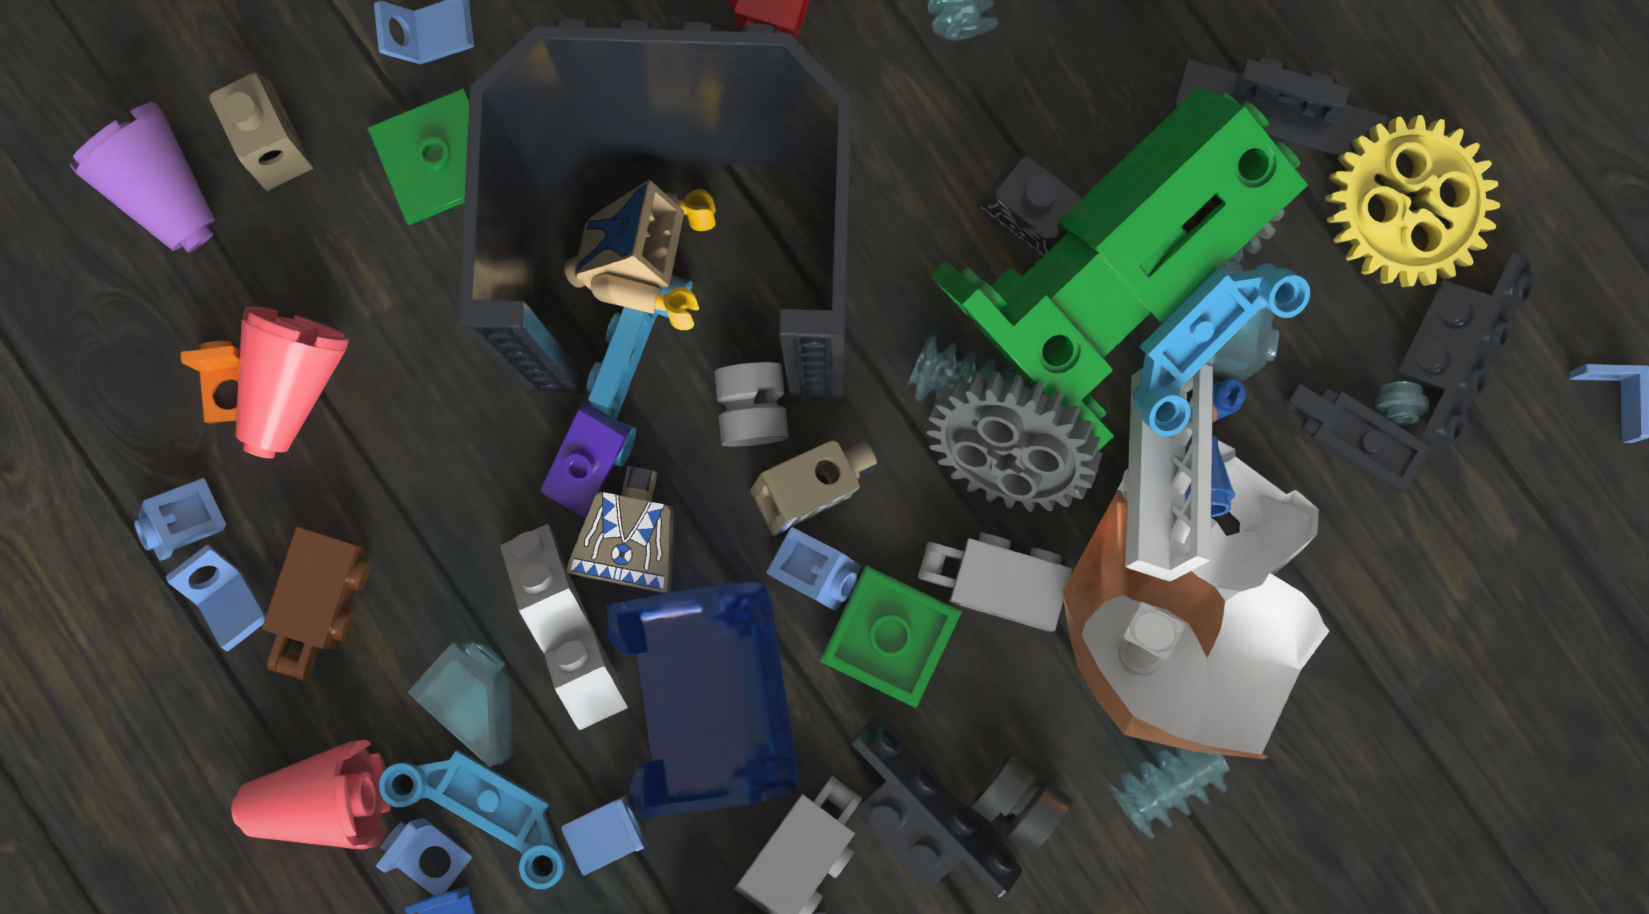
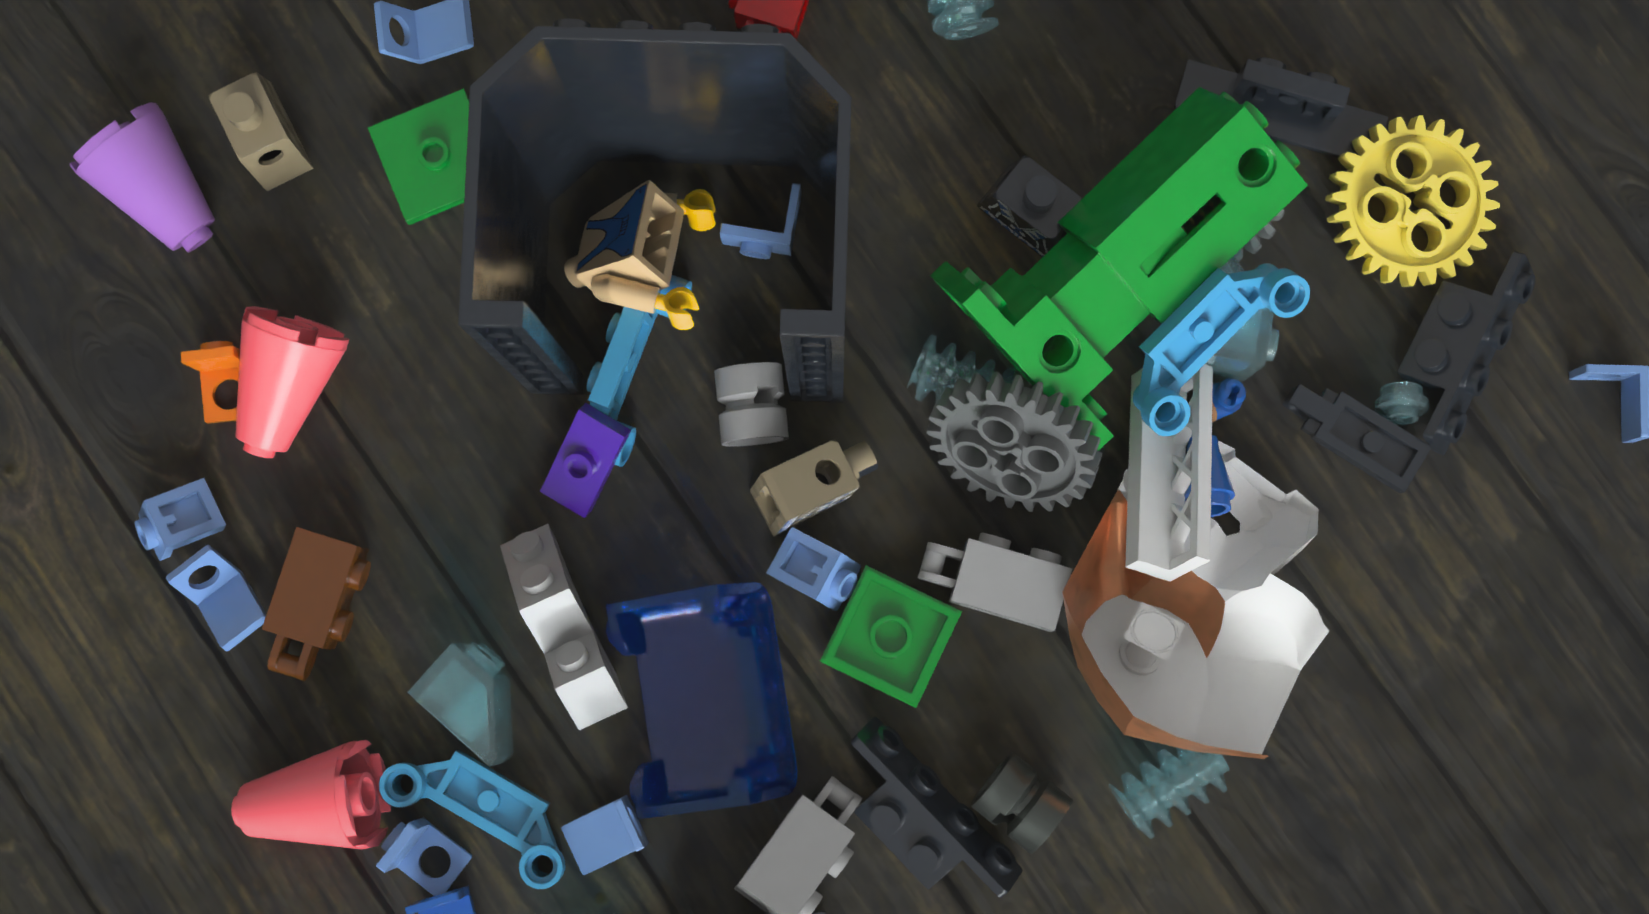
torso [566,466,674,594] -> none
none -> medium blue bracket [720,183,802,259]

